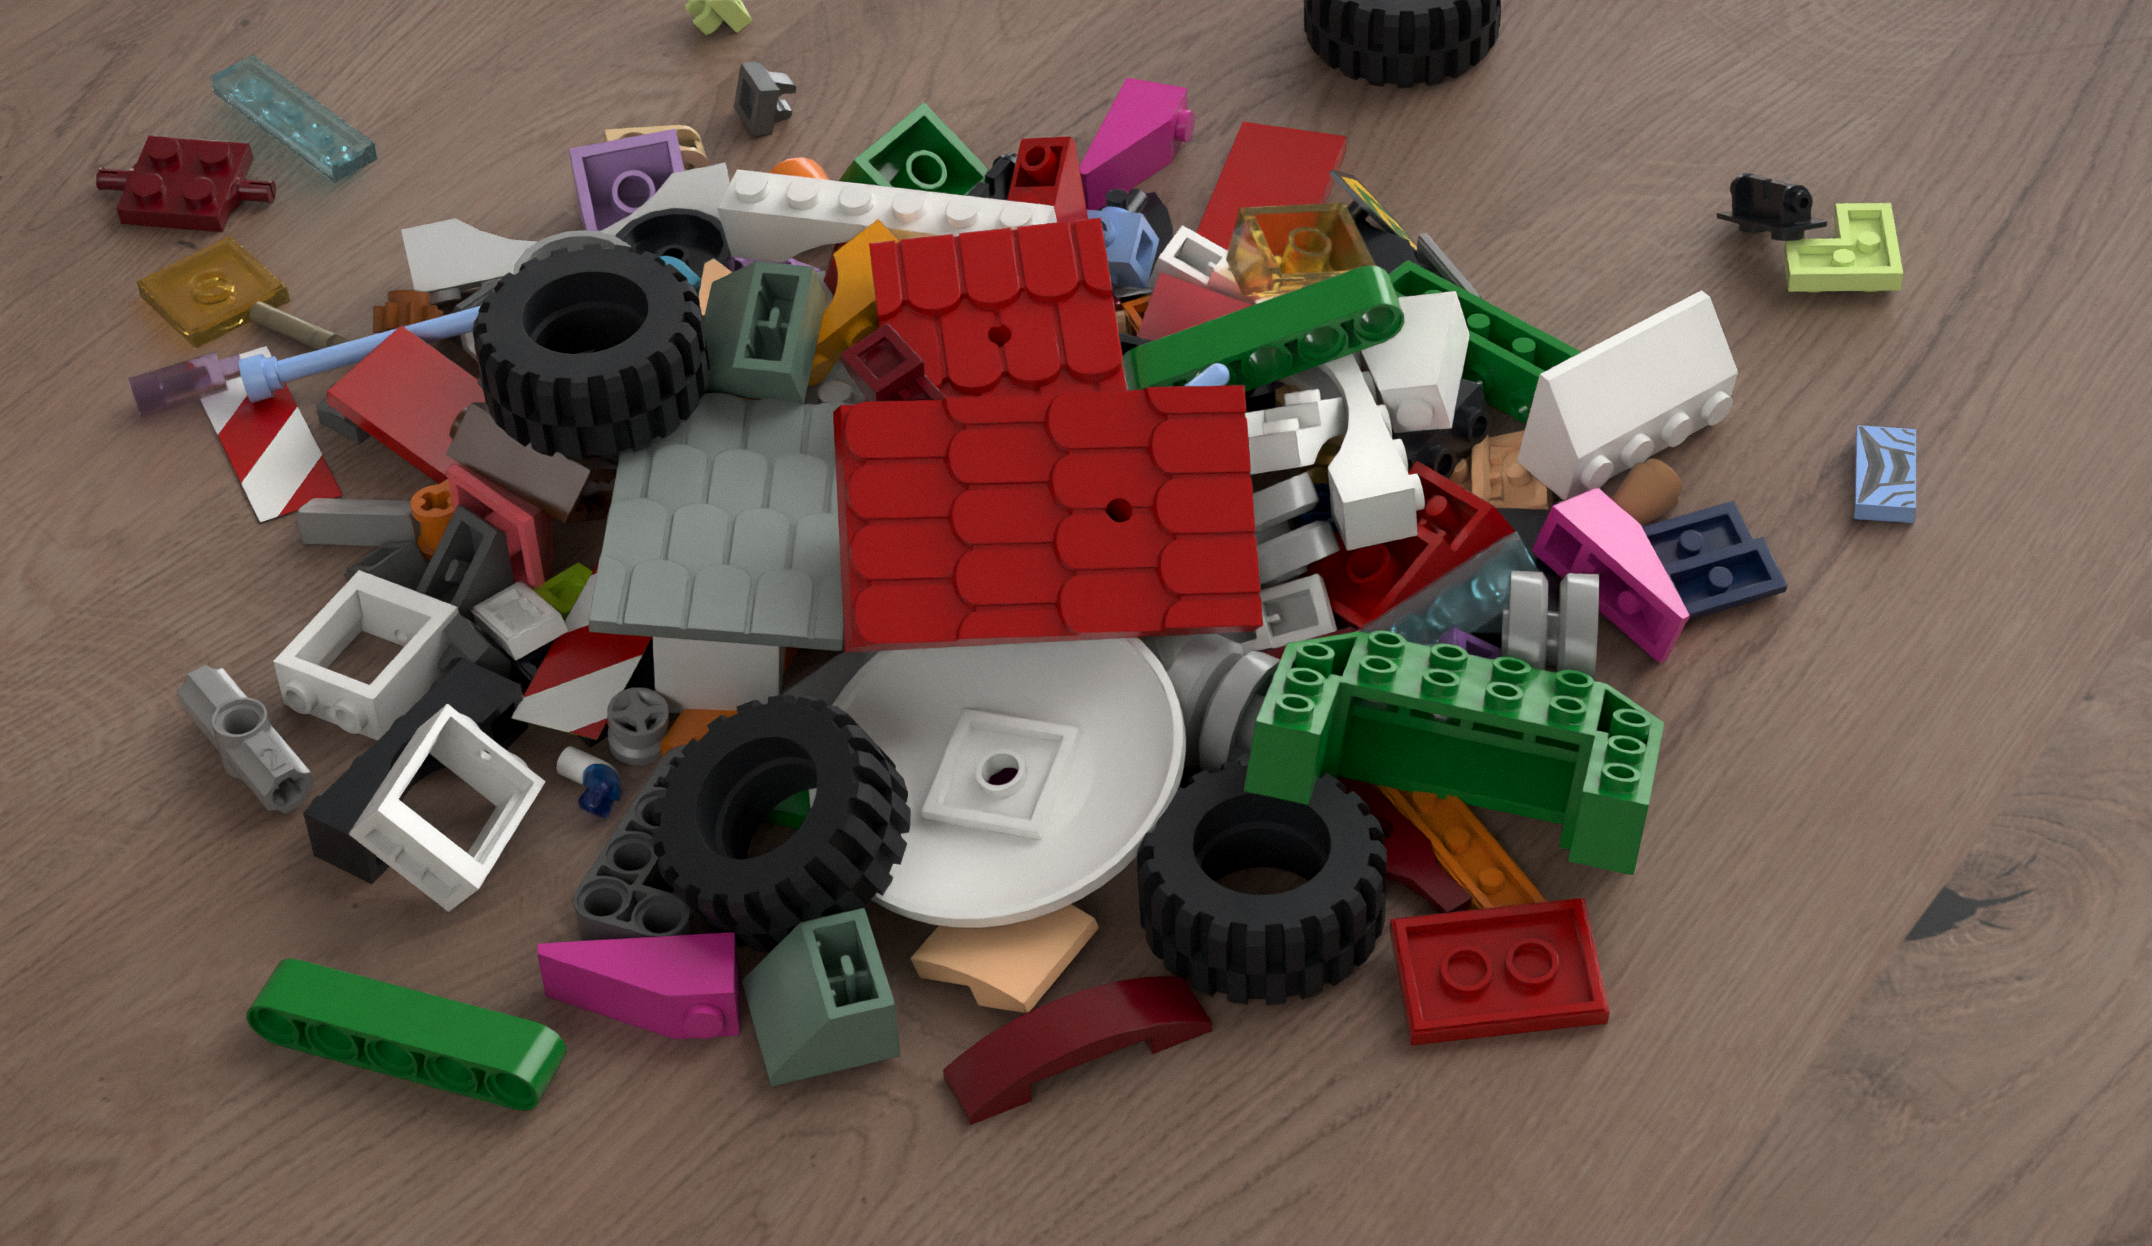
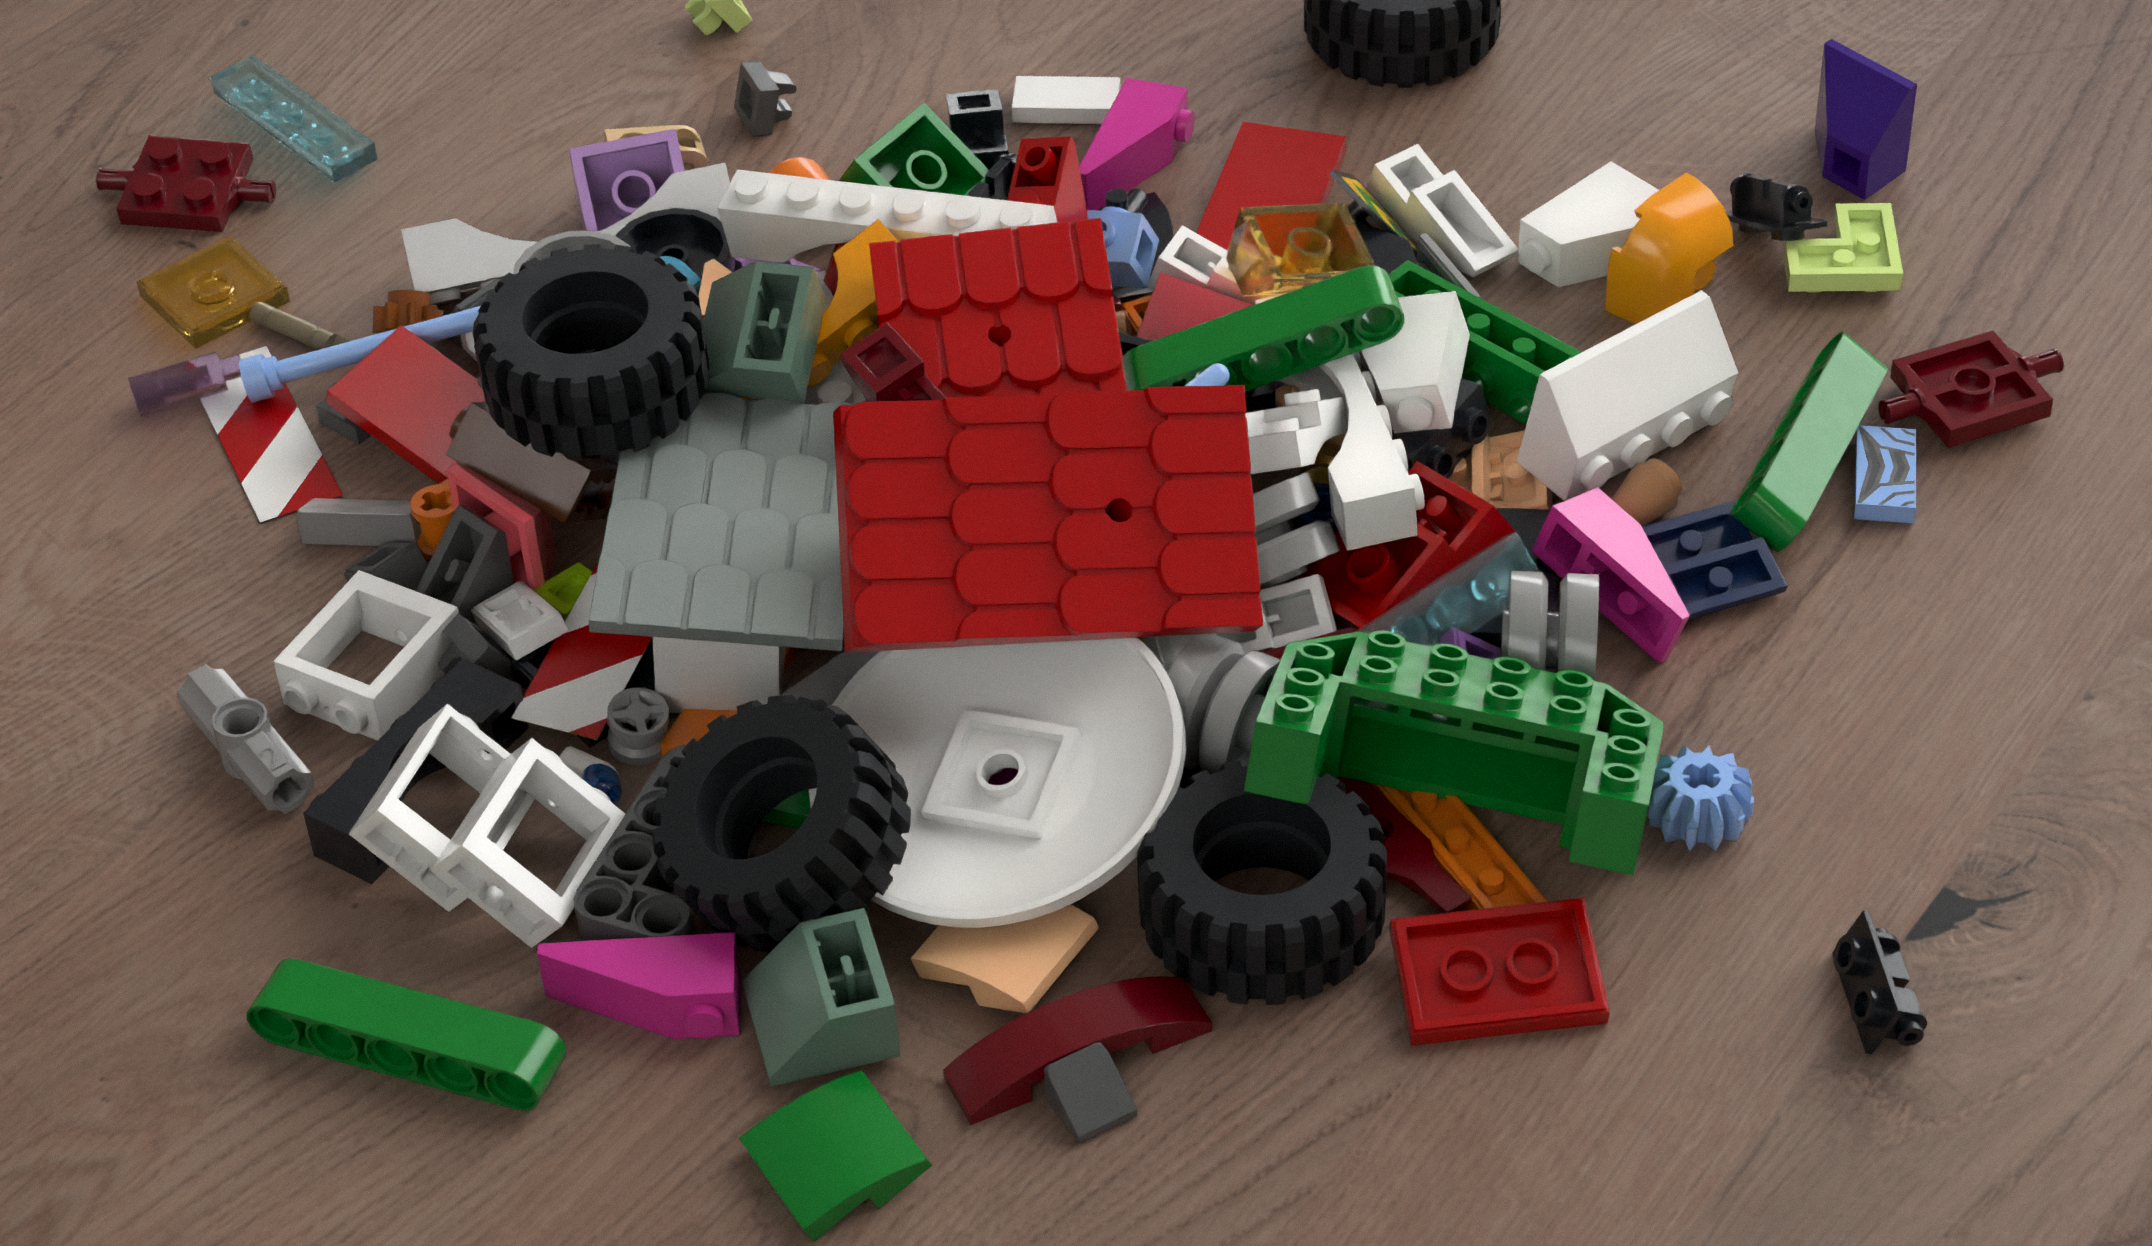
none -> white window [432,738,625,948]
none -> green slope [739,1070,933,1241]
none -> black slope [946,89,1009,170]
none -> white tile [1012,76,1121,124]
none -> dark grey slope [1044,1042,1137,1143]
none -> white slope [1366,144,1519,277]
none -> white slope [1518,162,1659,288]
none -> light orange brick [1605,172,1734,323]
none -> light blue gear [1647,745,1754,852]
none -> beam [1730,331,1888,552]
none -> dark purple slope [1815,39,1917,200]
none -> black hinge [1832,910,1927,1055]
none -> dark red plate [1878,330,2064,448]

